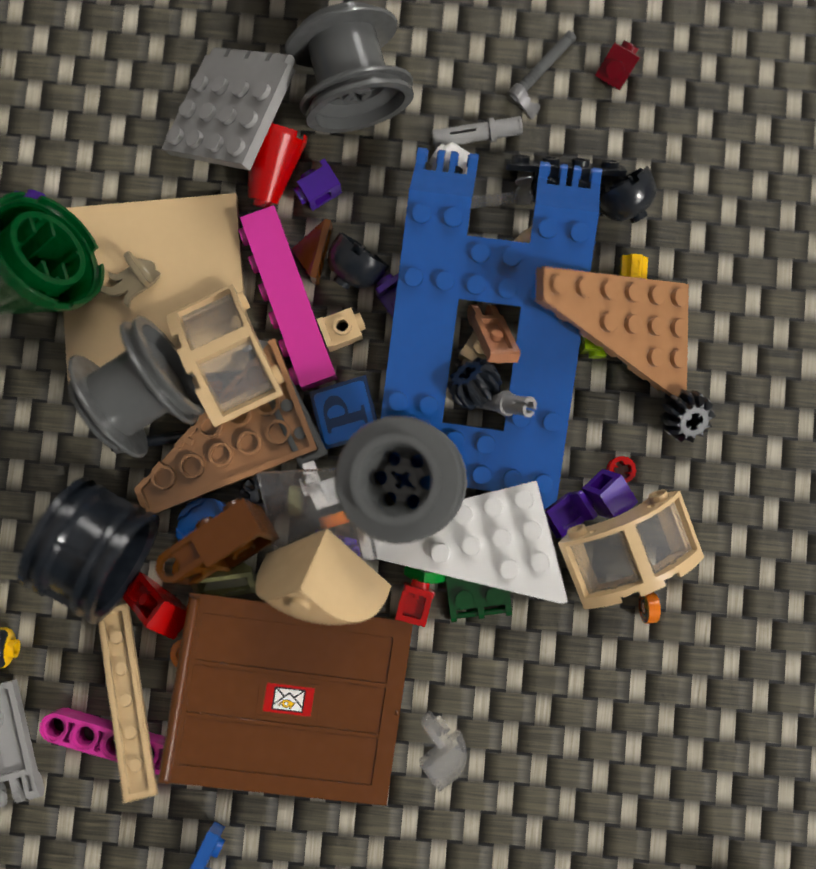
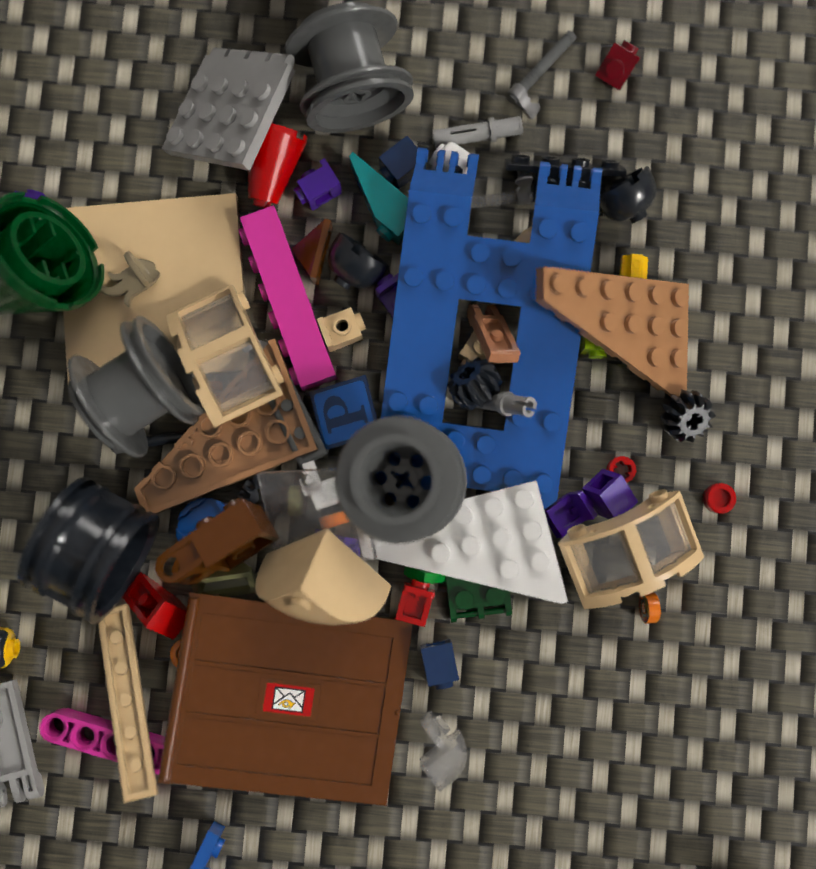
none -> teal slope [349,152,408,245]
none -> dark blue brick [378,136,418,190]
none -> dark blue brick [420,639,459,690]
none -> red tile [703,483,736,514]

